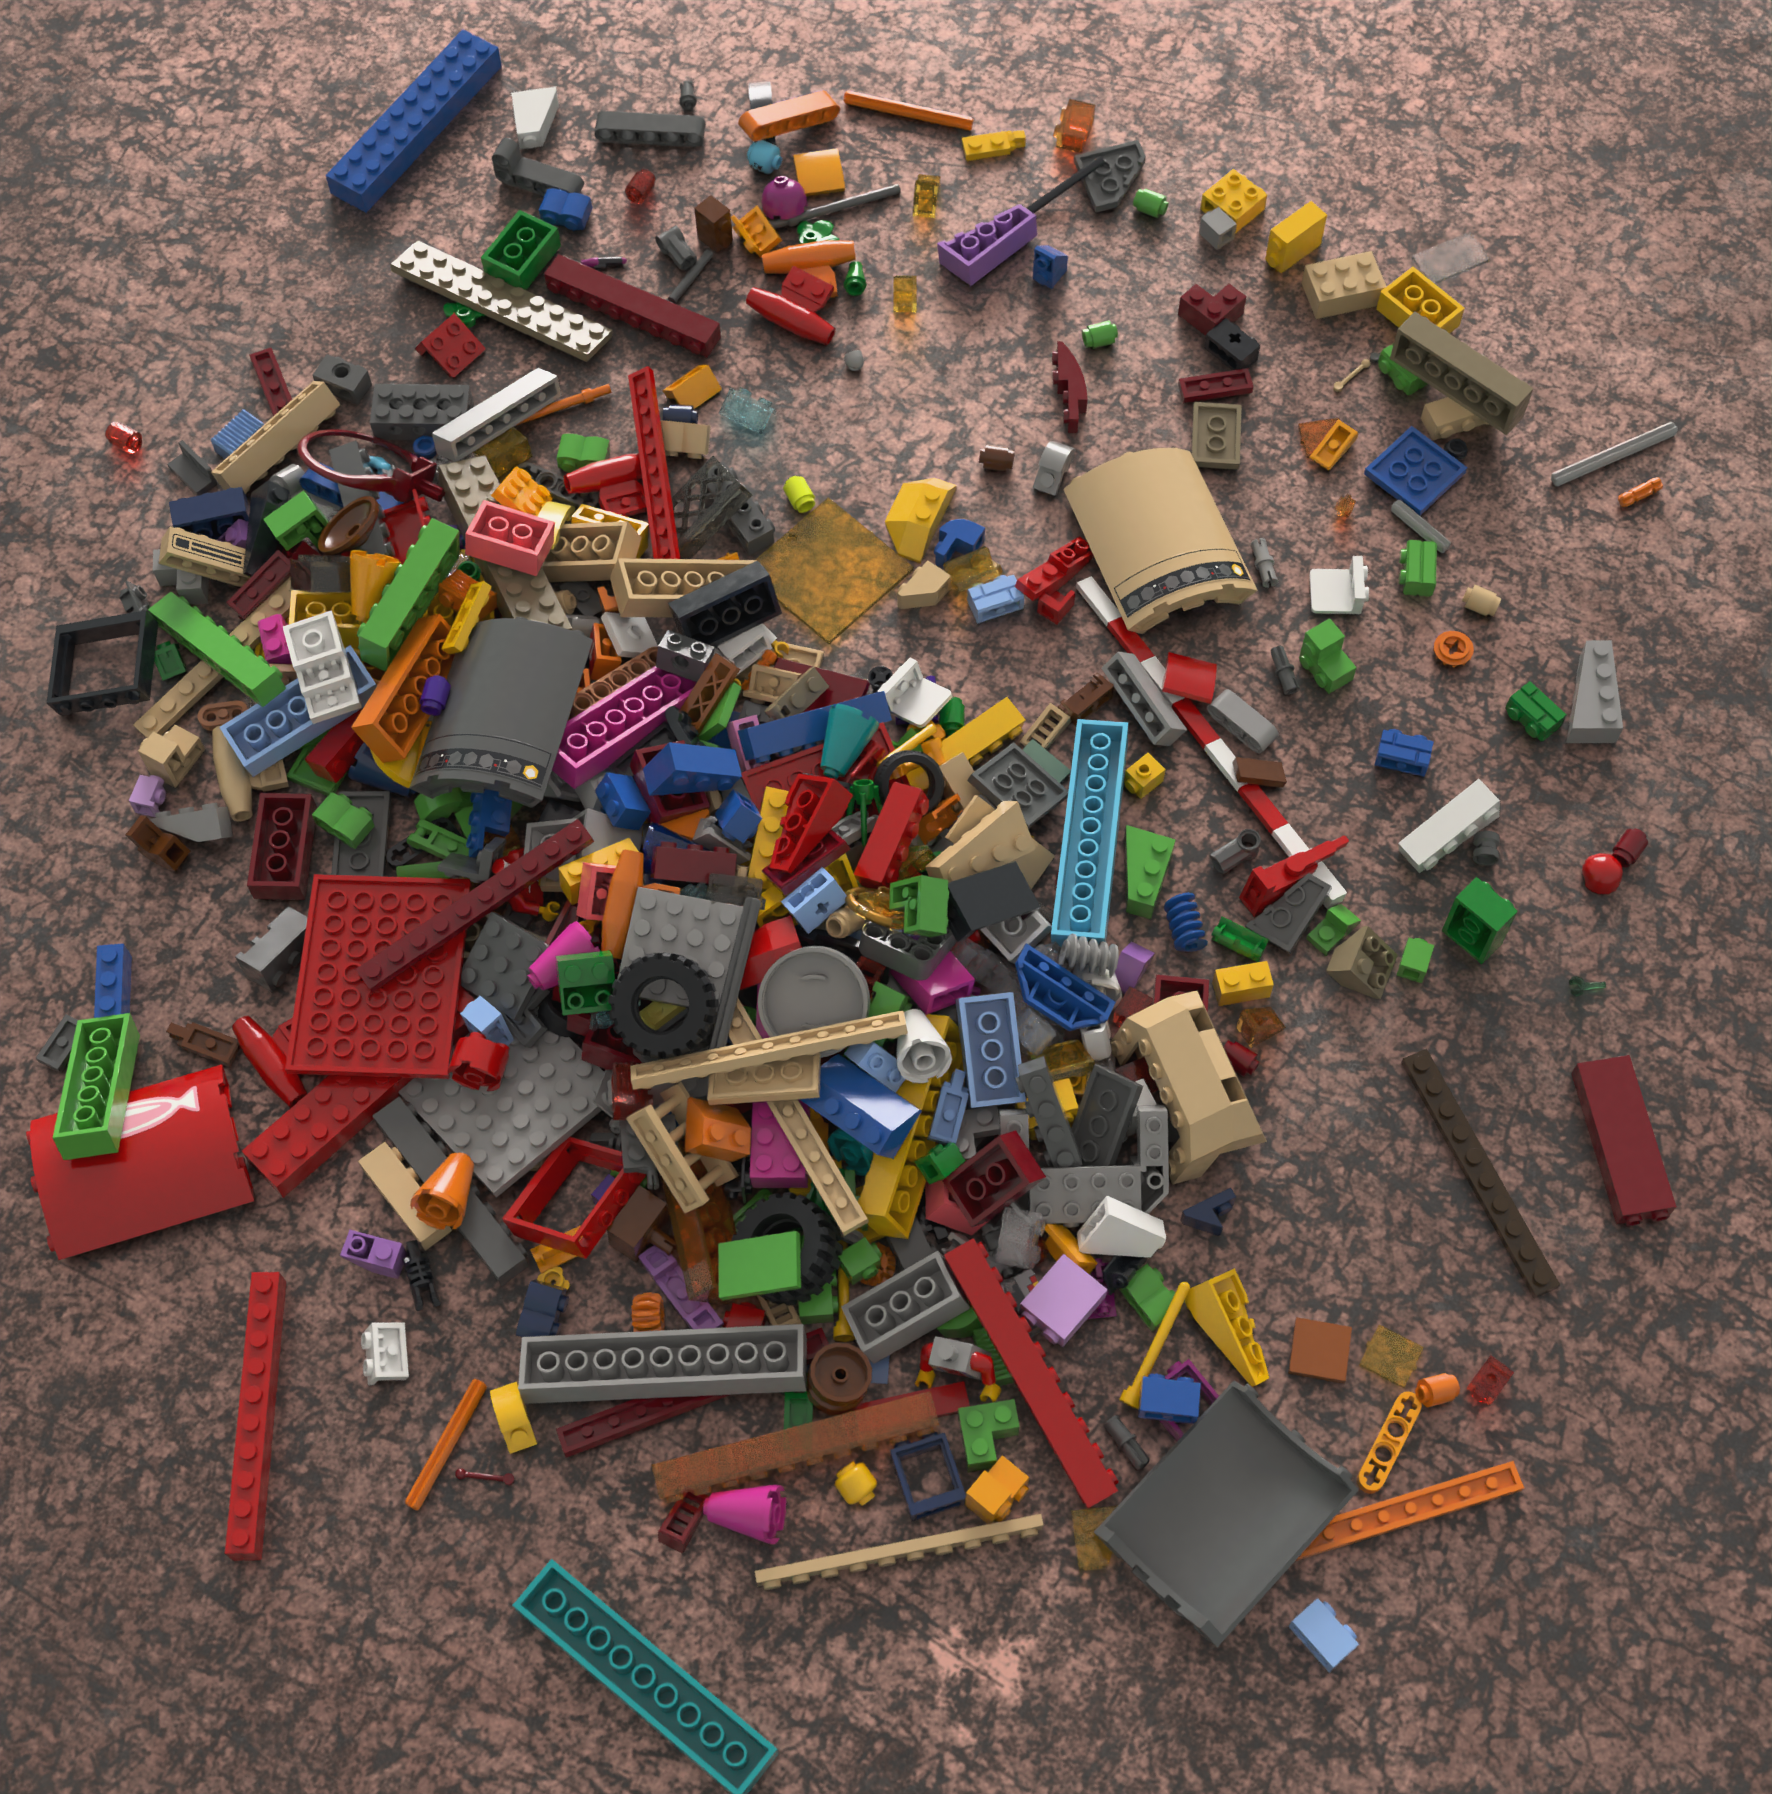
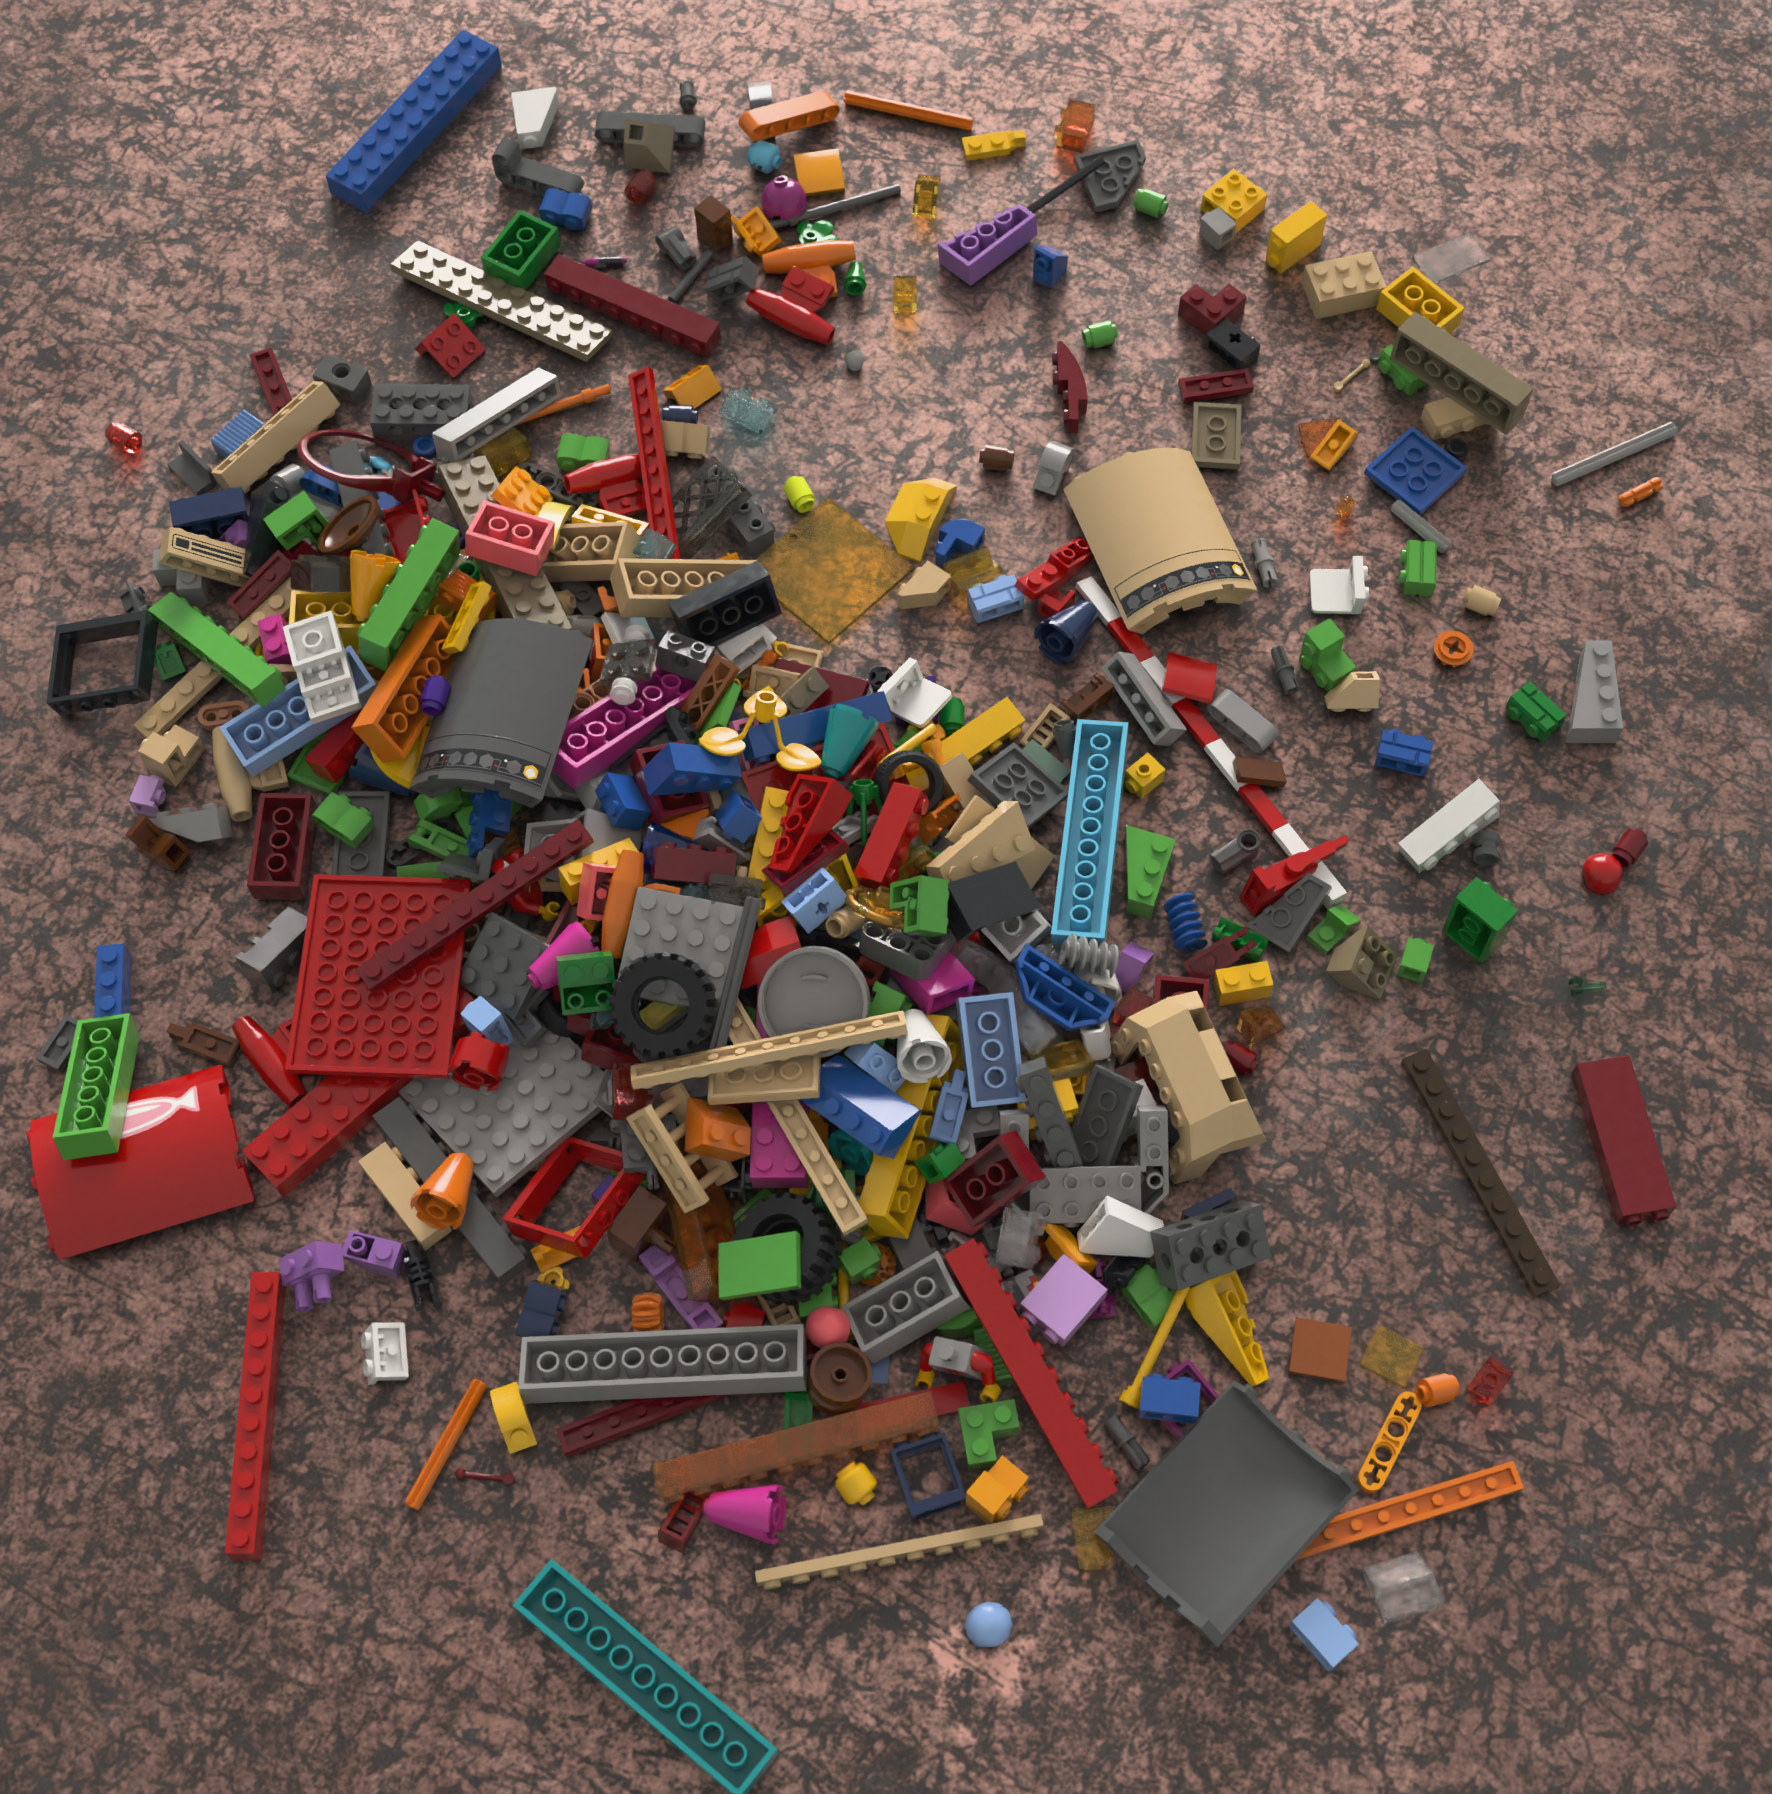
none -> medium lavender brick [280,1241,344,1312]
none -> clear smoke plate [600,624,658,705]
none -> dark tan slope [624,119,675,173]
none -> clear light blue brick [633,528,677,559]
none -> yellow plant [698,686,821,771]
none -> dark grey brick [705,256,759,303]
none -> coral hair [805,1306,850,1349]
none -> light blue hair [965,1602,1013,1647]
none -> dark blue cone [1034,600,1098,664]
none -> dark grey cone [1052,720,1077,759]
none -> dark grey brick [1150,1200,1271,1291]
none -> dark red hinge [1182,926,1257,979]
none -> tan slope [1324,671,1380,712]
none -> clear slope [1362,1551,1444,1626]

